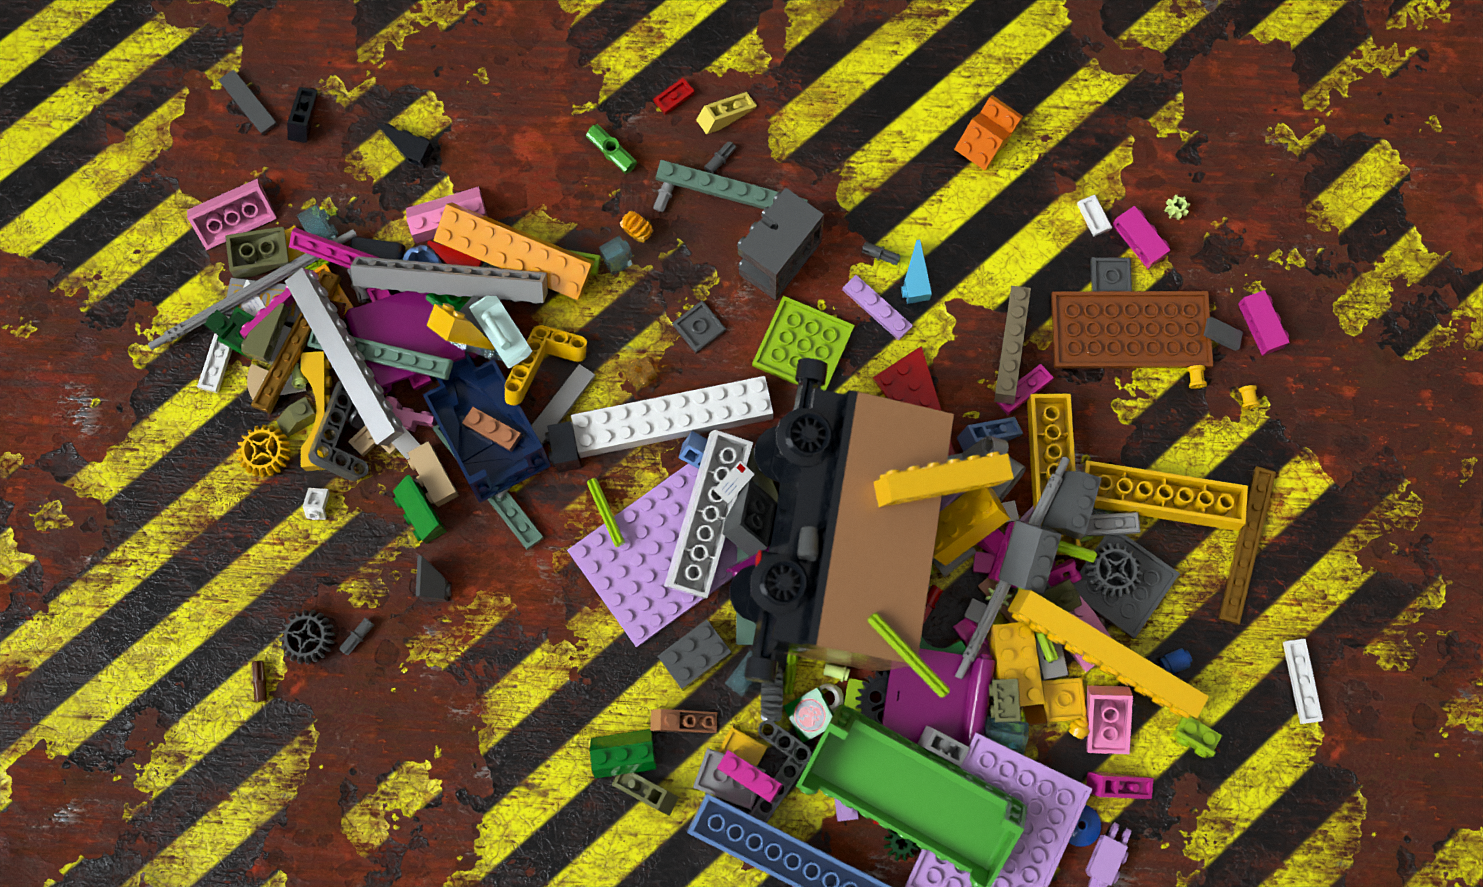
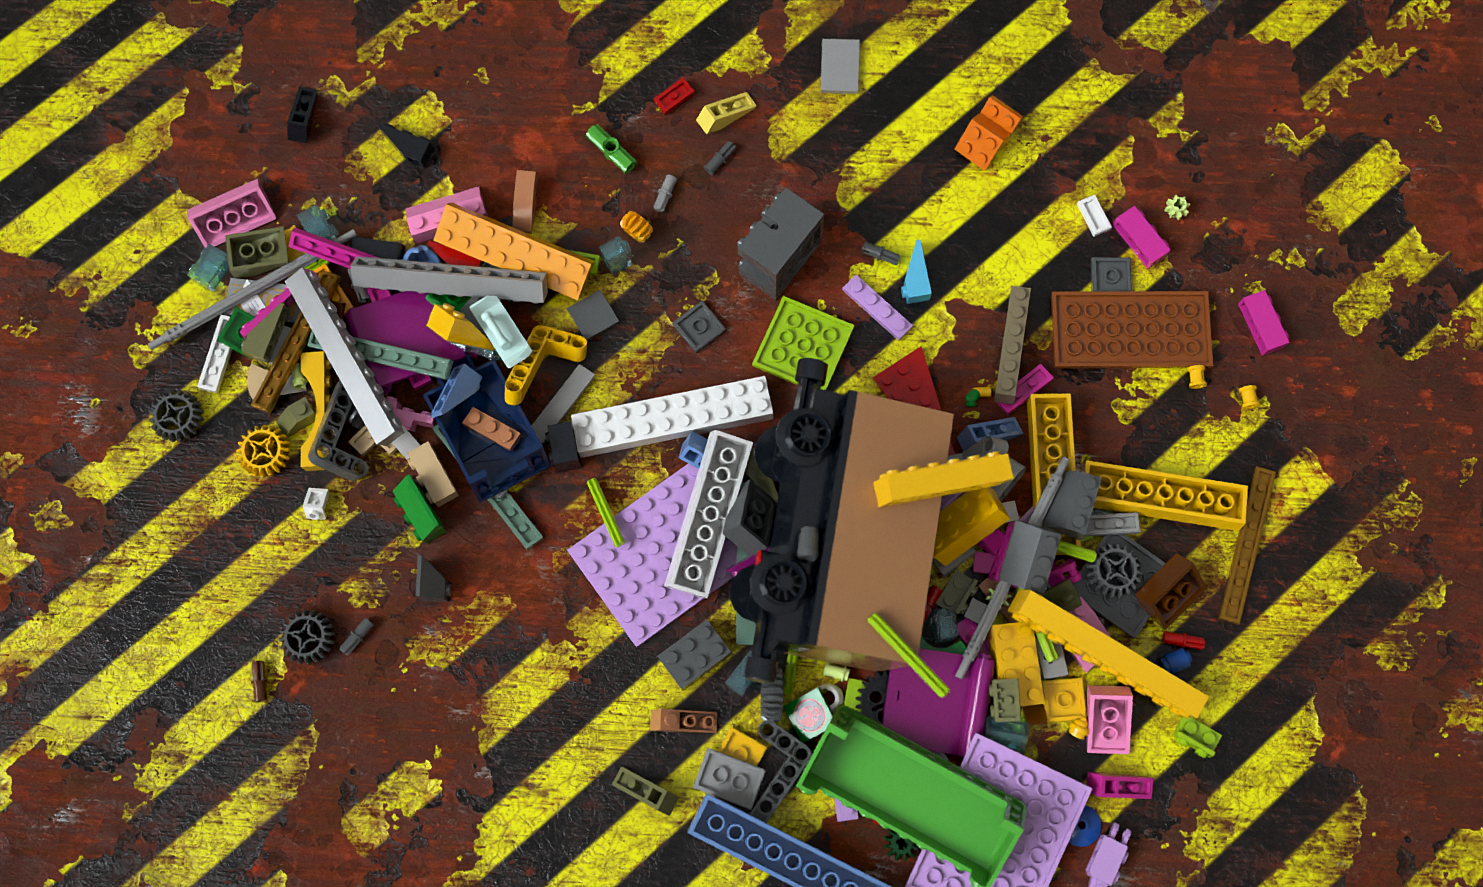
dark green bracket [204,310,236,340] -> none
dark grey tile [219,69,278,136] -> none
green slope [590,729,657,779] -> none
clear yellow brick [625,356,657,388] -> none
sand green plate [656,160,808,209] -> none
white sticker [714,461,754,503] -> none
dark pink brick [717,750,783,804] -> none
light grey brick [917,725,970,767] -> none
dark grey tile [1203,317,1243,351] -> none
white plate [1283,639,1323,724] -> none
none -> dark grey gear [149,390,204,442]
none -> clear light blue brick [188,244,229,292]
none -> medium blue slope [430,364,482,418]
none -> nougat slope [513,170,538,234]
none -> dark grey tile [567,290,620,341]
none -> light grey tile [821,39,860,94]
none -> clear light blue brick [930,608,959,643]
none -> olive bracket [935,570,979,617]
none -> arm [965,387,991,407]
none -> reddish brown slope [1134,553,1207,630]
none -> red axle [1162,631,1205,650]

